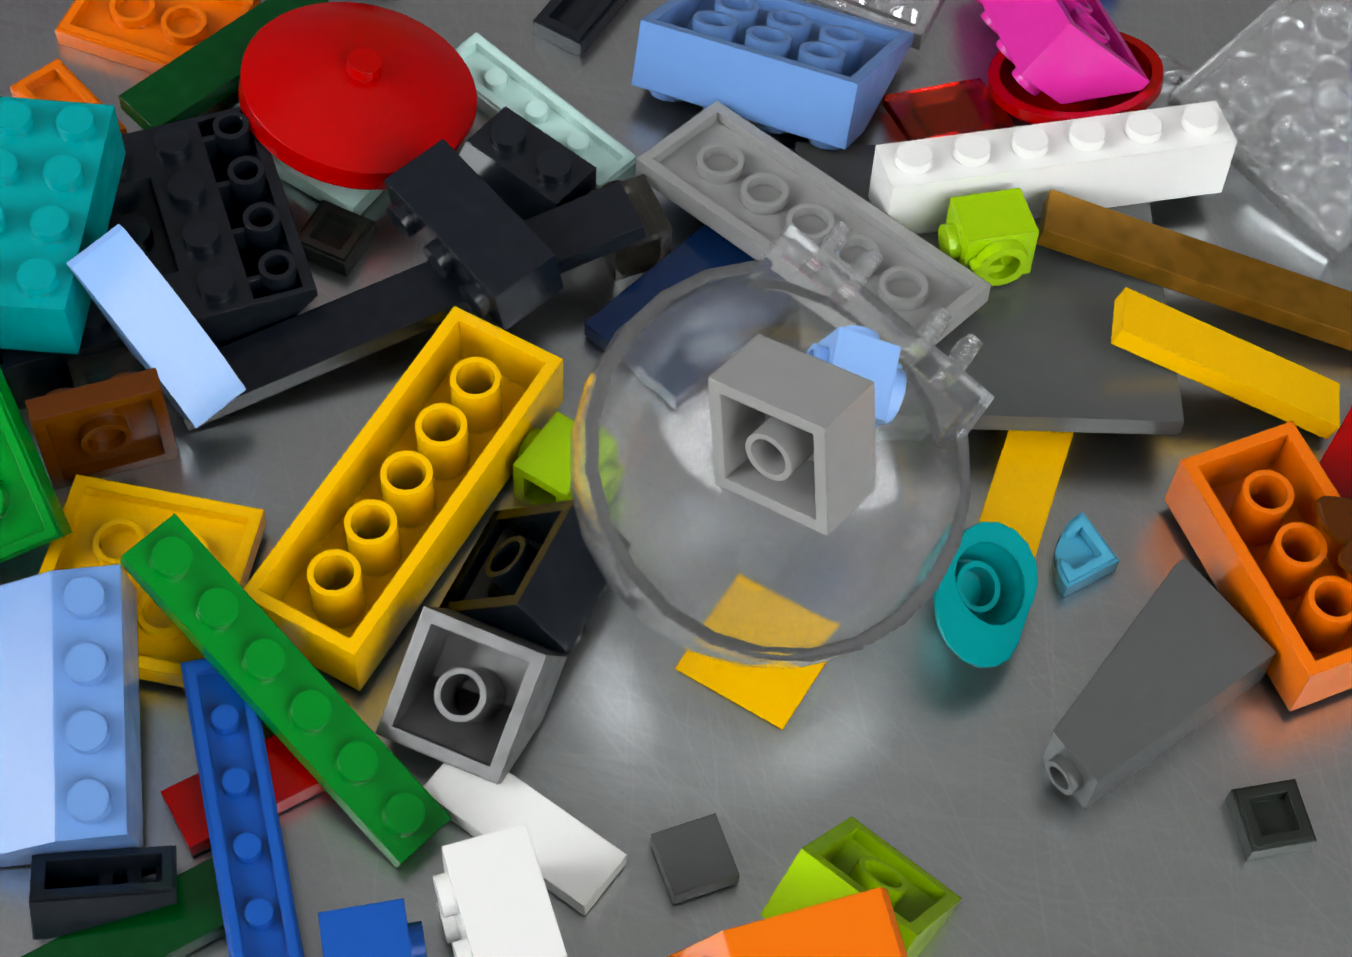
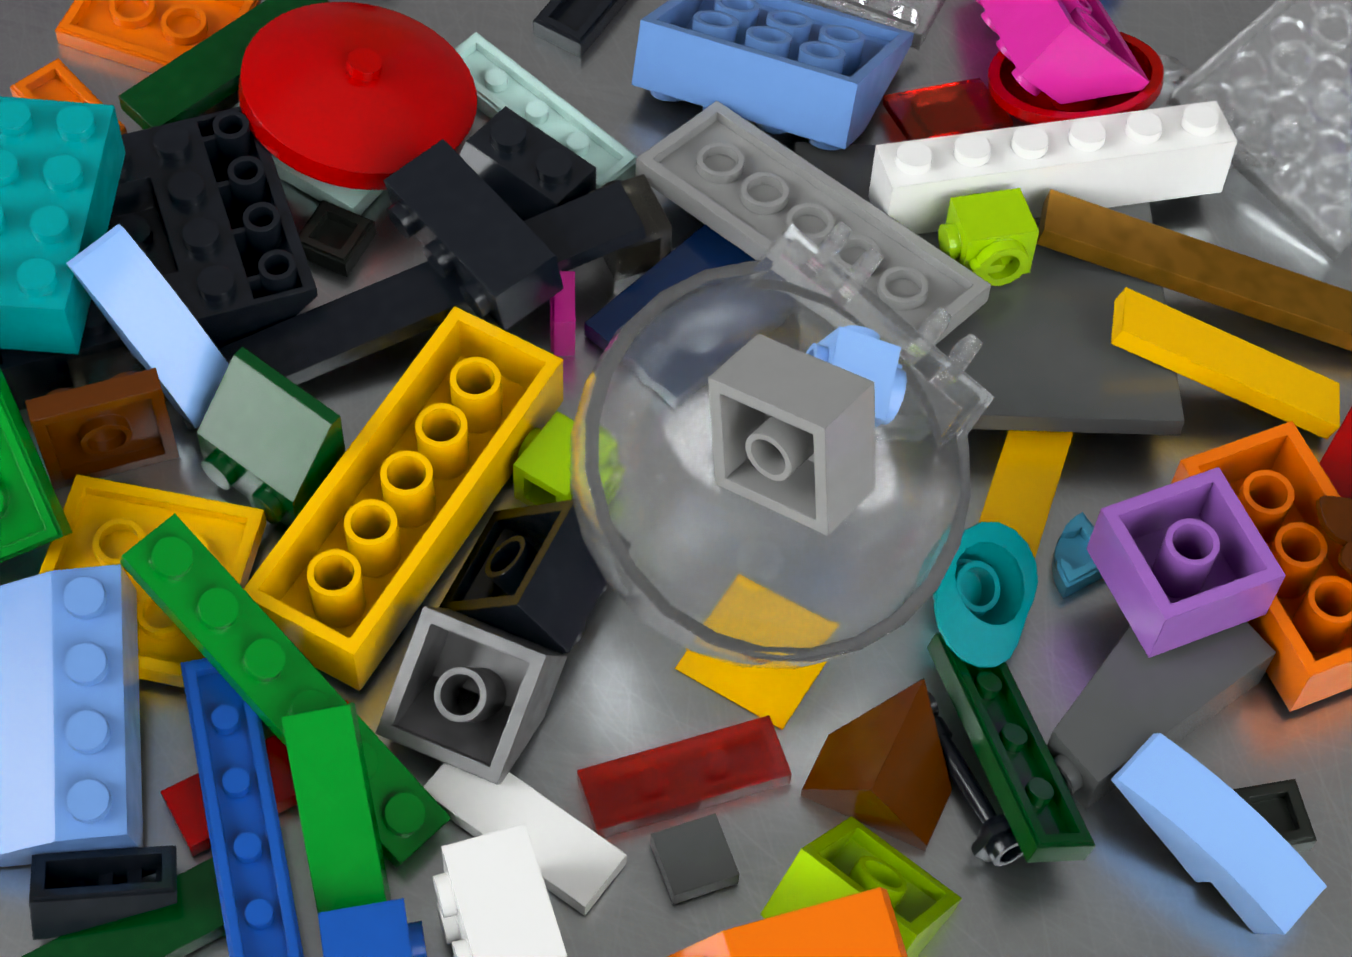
none -> slope [197,347,346,528]
none -> green tile [281,702,391,913]
none -> dark pink tile [550,271,576,356]
none -> clear red tile [577,715,792,838]
none -> reddish brown slope [800,678,952,851]
none -> dark green tile [927,632,1096,863]
none -> black piece [928,691,1023,867]
none -> medium lavender brick [1086,467,1286,658]
none -> light blue slope [1111,733,1327,935]

